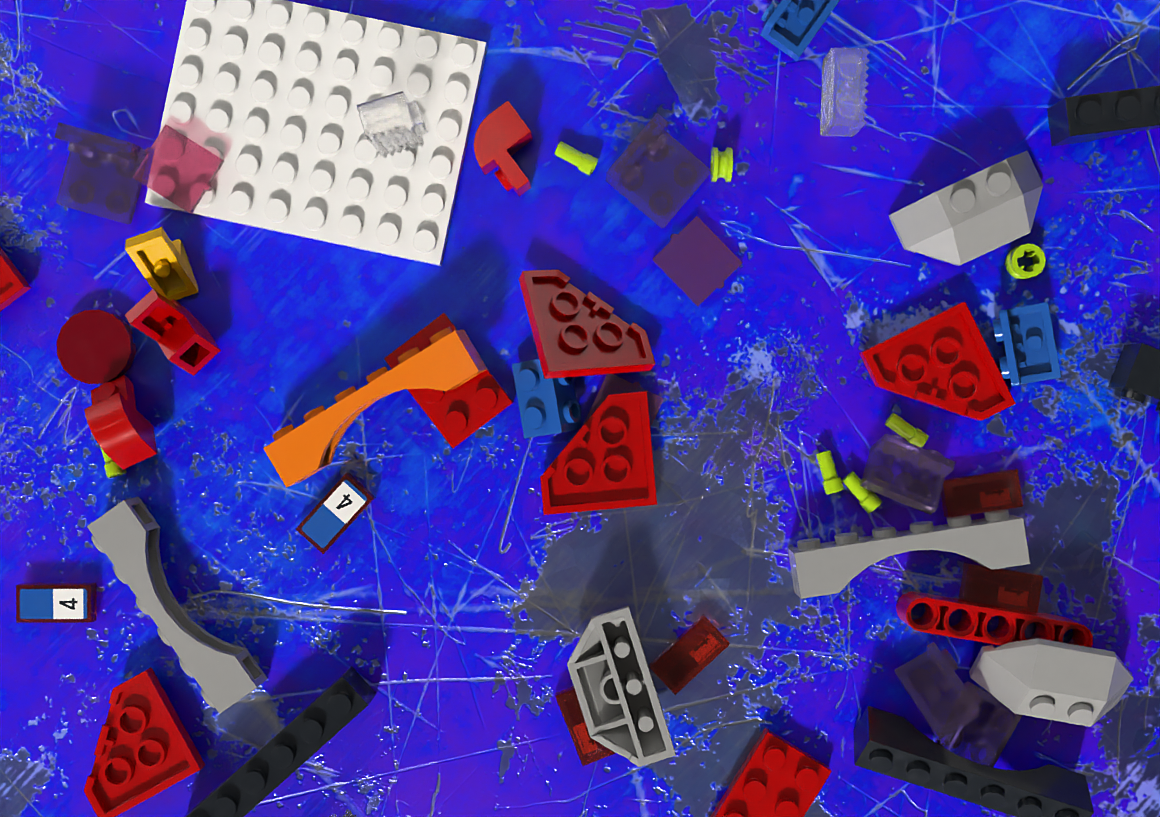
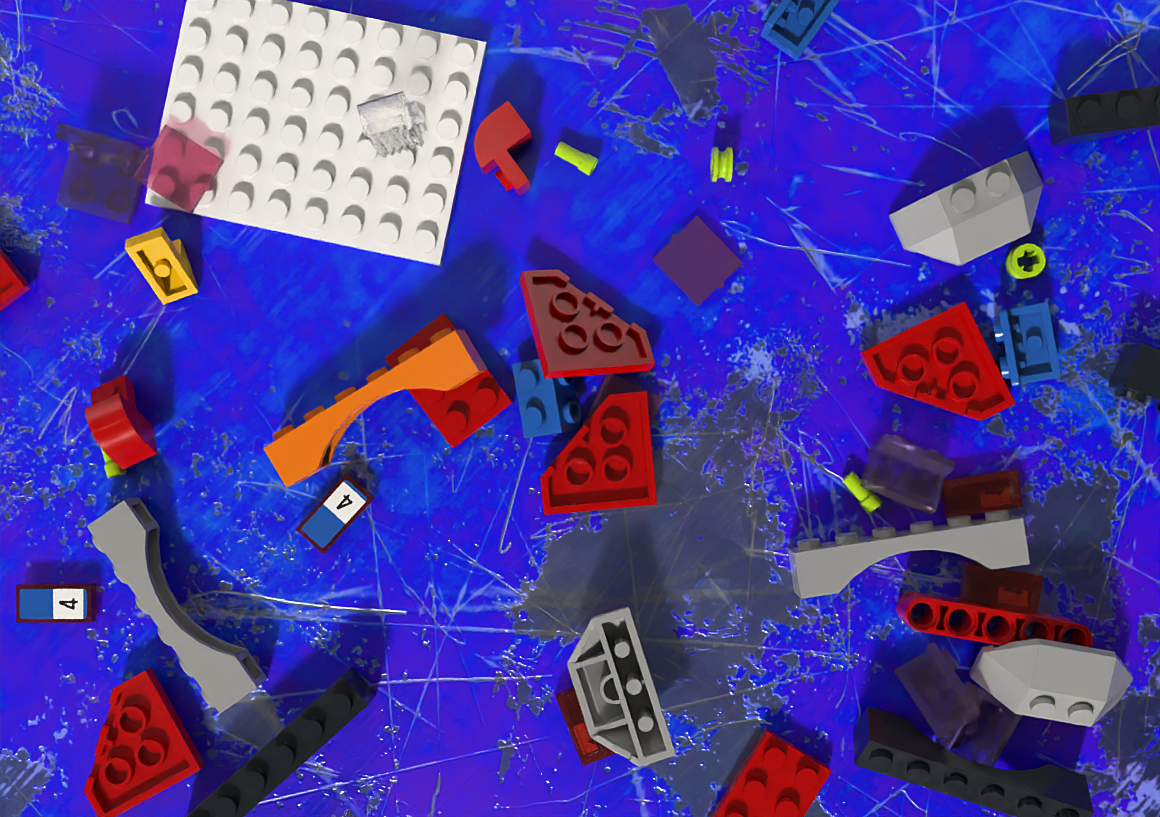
dark red tile [57,309,136,384] -> none
red brick [125,289,221,376] -> none
clear purple bracket [606,113,711,228] -> none
clear red tile [649,614,730,695] -> none
lime piece [816,450,844,494] -> none
clear brick [820,47,870,137] -> none
lime piece [885,412,929,451] -> none

